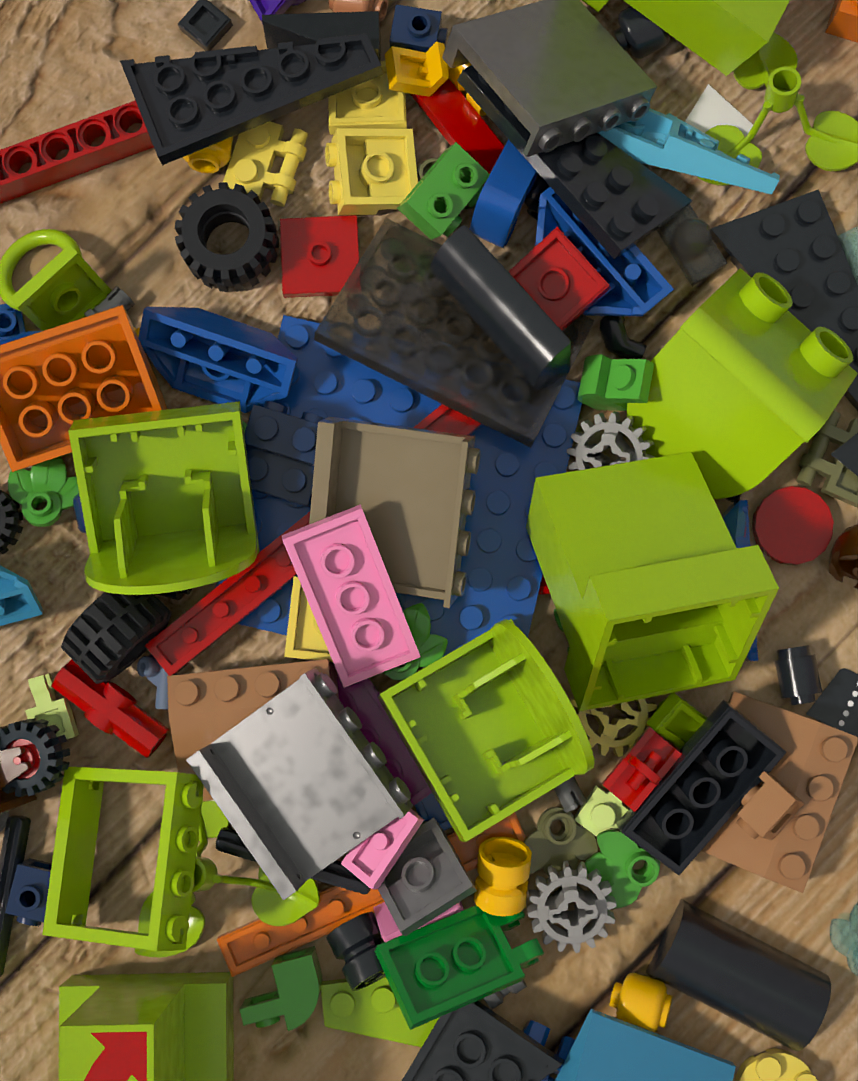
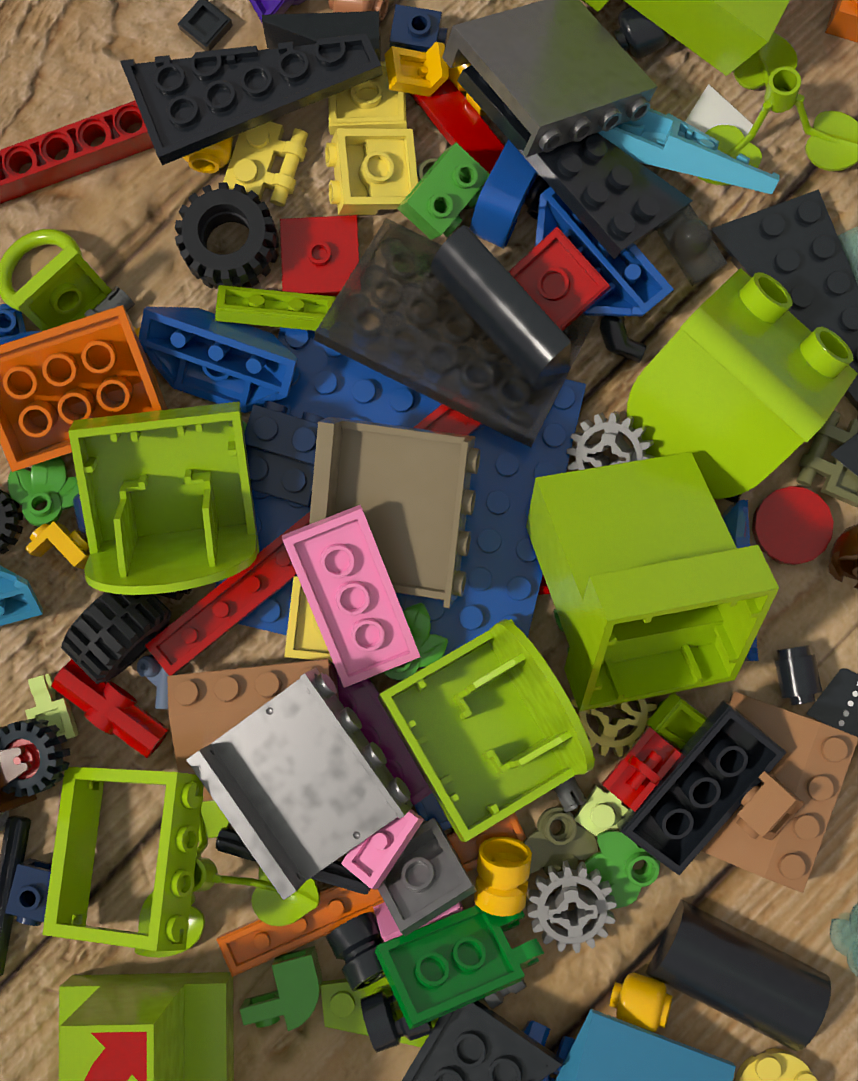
bright green brick [578,354,654,411] -> none
none -> yellow bracket [25,521,90,570]
none -> lime tile [215,285,336,333]
none -> black wheel [360,991,433,1053]

